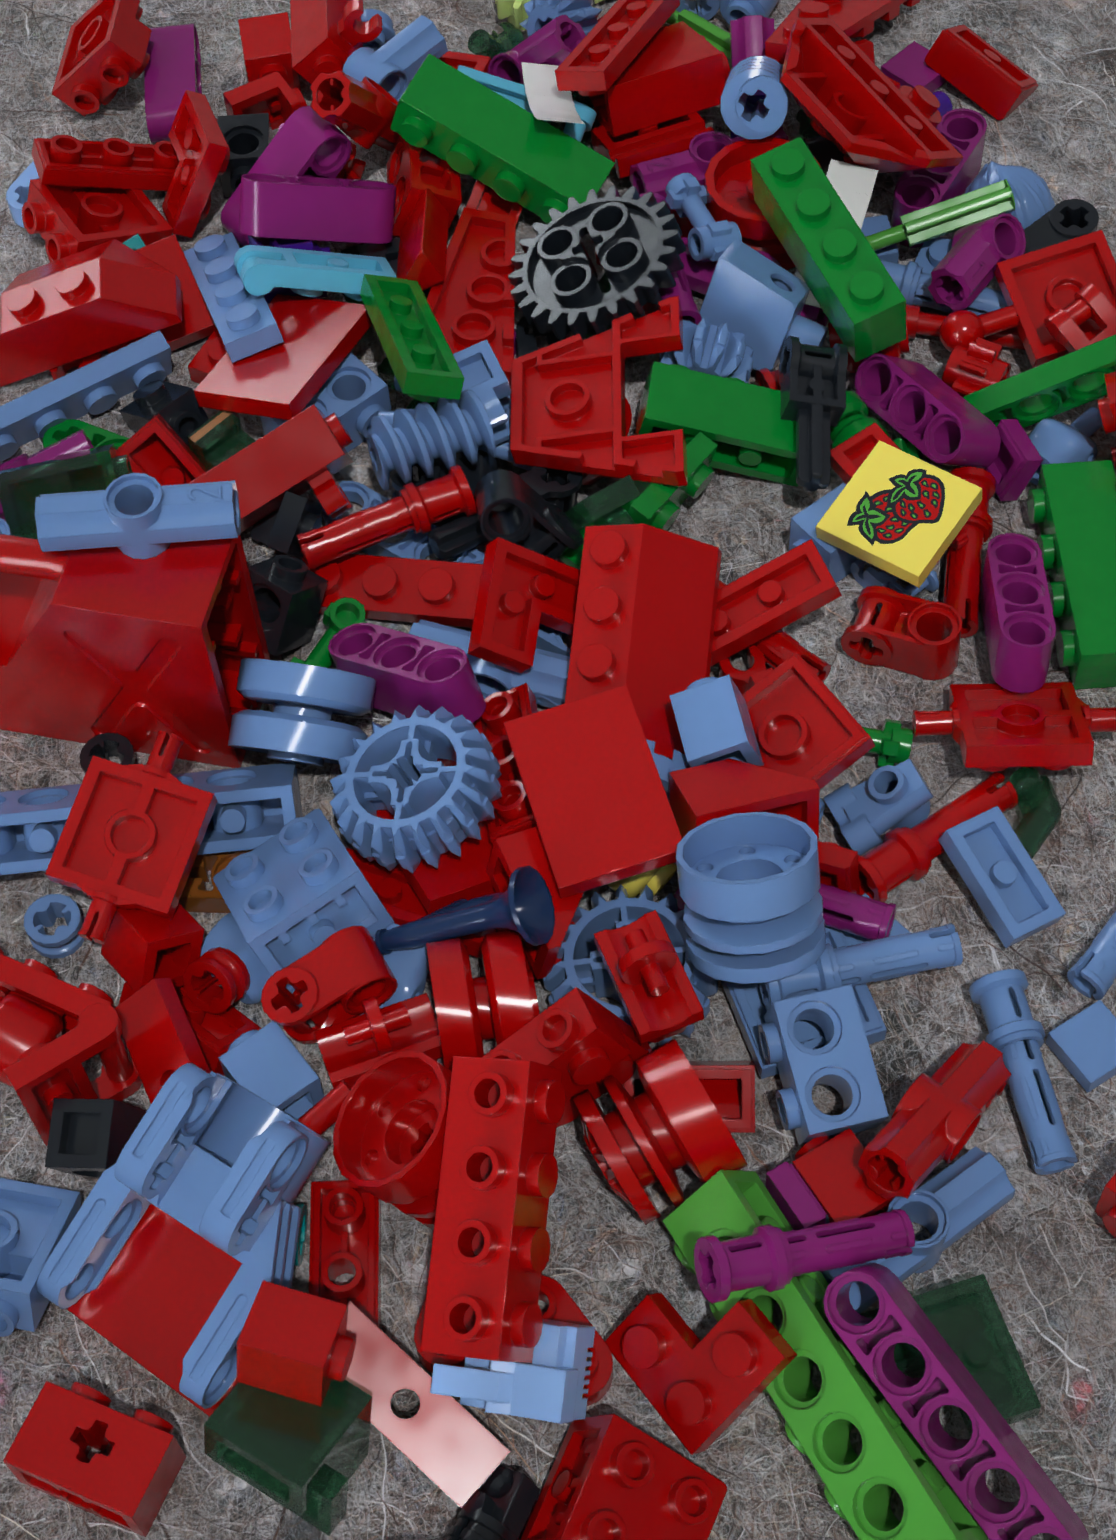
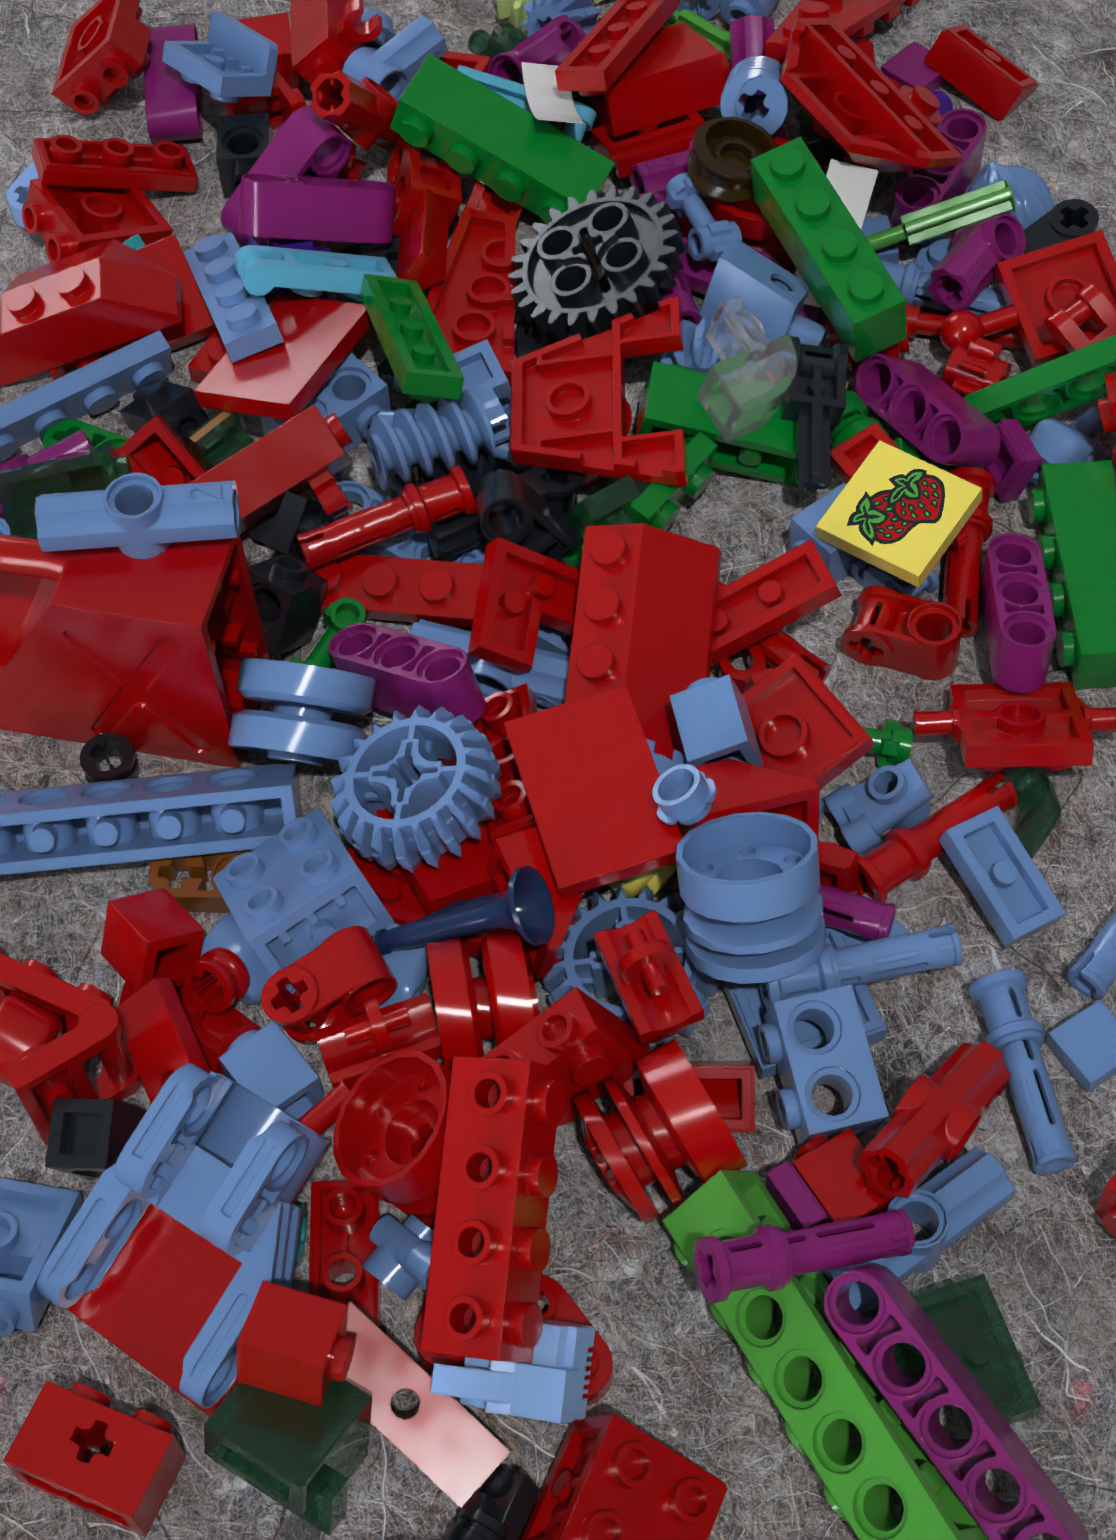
medium blue bush [24,894,85,959] -> none
red plate [45,730,218,944] -> none
red plate [162,90,230,238] -> none
red plate [605,1292,797,1455] -> none
none -> medium blue bracket [162,12,278,103]
none -> medium blue plate [362,1214,434,1301]
none -> medium blue plate [652,764,717,825]
none -> dark brown piece [687,116,777,202]
none -> clear brick [697,296,797,442]

